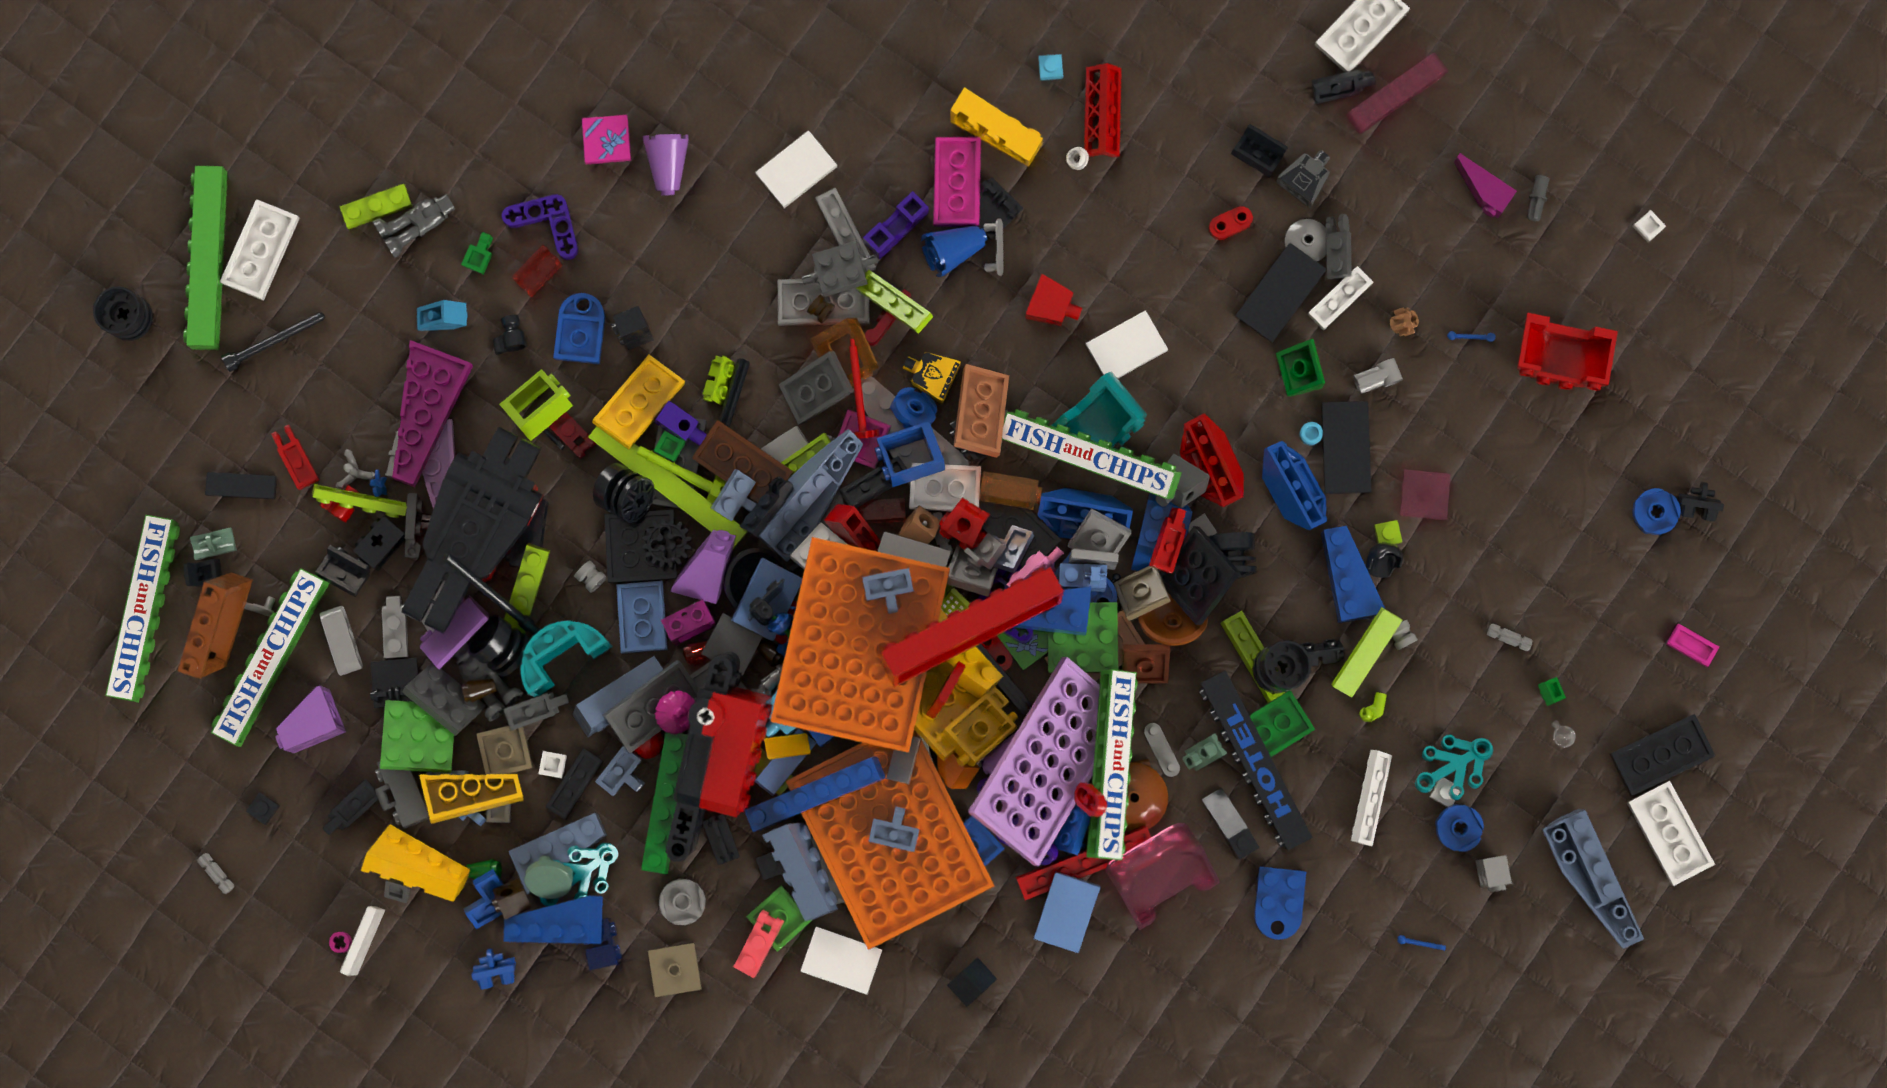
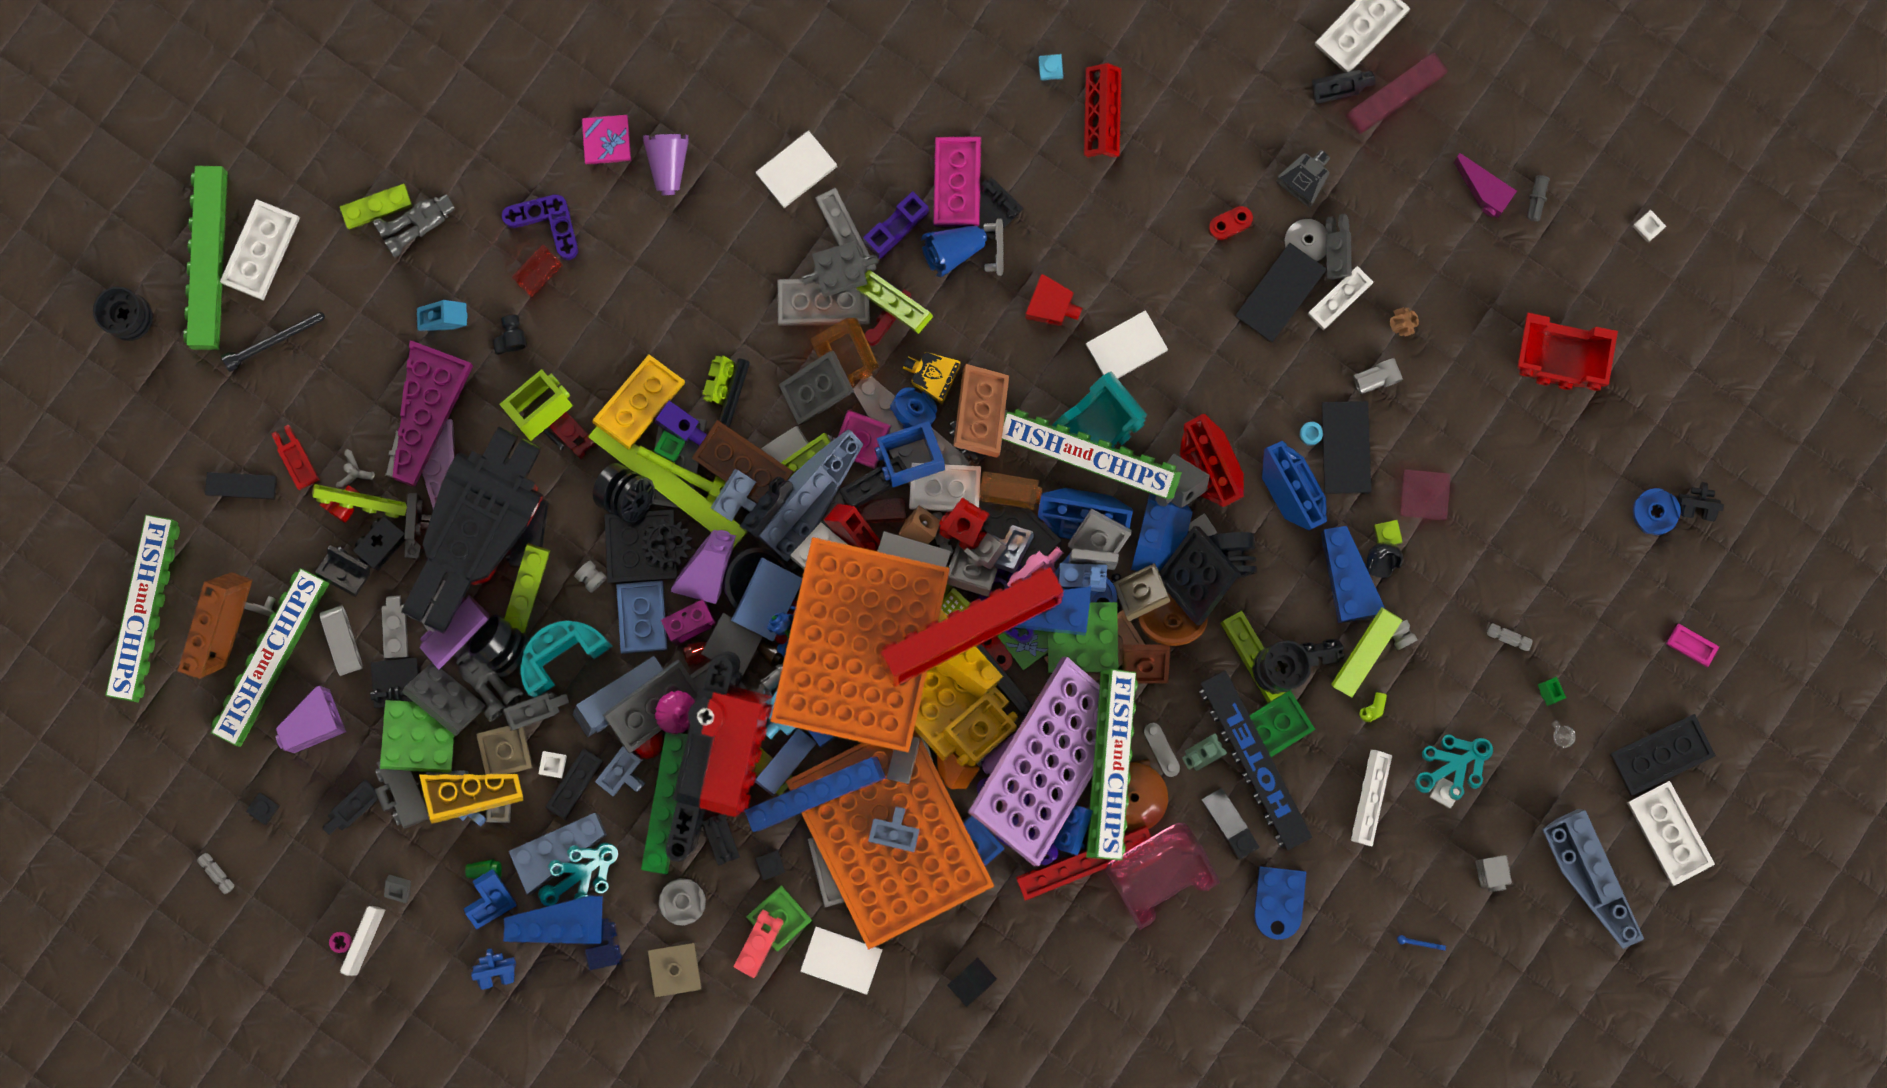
black bracket [183,559,222,587] -> none
sand green hips [190,527,237,560] -> none
yellow wedge [361,824,470,902] -> none
blue plant [369,470,387,497] -> none
black bar [443,552,541,635] -> none
green plate [461,232,493,275] -> none
dark brown cone [461,678,496,703] -> none
dark brown brick [492,878,531,919] -> none
sand green tile [524,856,573,899] -> none
blue plate [553,293,605,364] -> none
black brick [611,305,654,350] -> none
black hinge [748,578,784,626] -> none
sand blue wedge [763,822,838,921] -> none
yellow sticker [764,733,811,759] -> none
dark brown wheel [807,294,835,324] -> none
red piece [849,339,880,439] -> none
sand blue plate [862,568,913,614] -> none
red tile [926,661,966,718] -> none
yellow wedge [950,87,1043,167] -> none
medium blue tile [1034,871,1100,953] -> none
white plate [1066,147,1089,170] -> none
red plate [1074,783,1107,817] -> none
red hinge [1149,508,1187,574] -> none
black bracket [1231,124,1288,178] -> none
green slope [1276,339,1325,397] -> none
blue plate [1435,804,1484,852] -> none
blue hinge [1447,331,1496,342] -> none

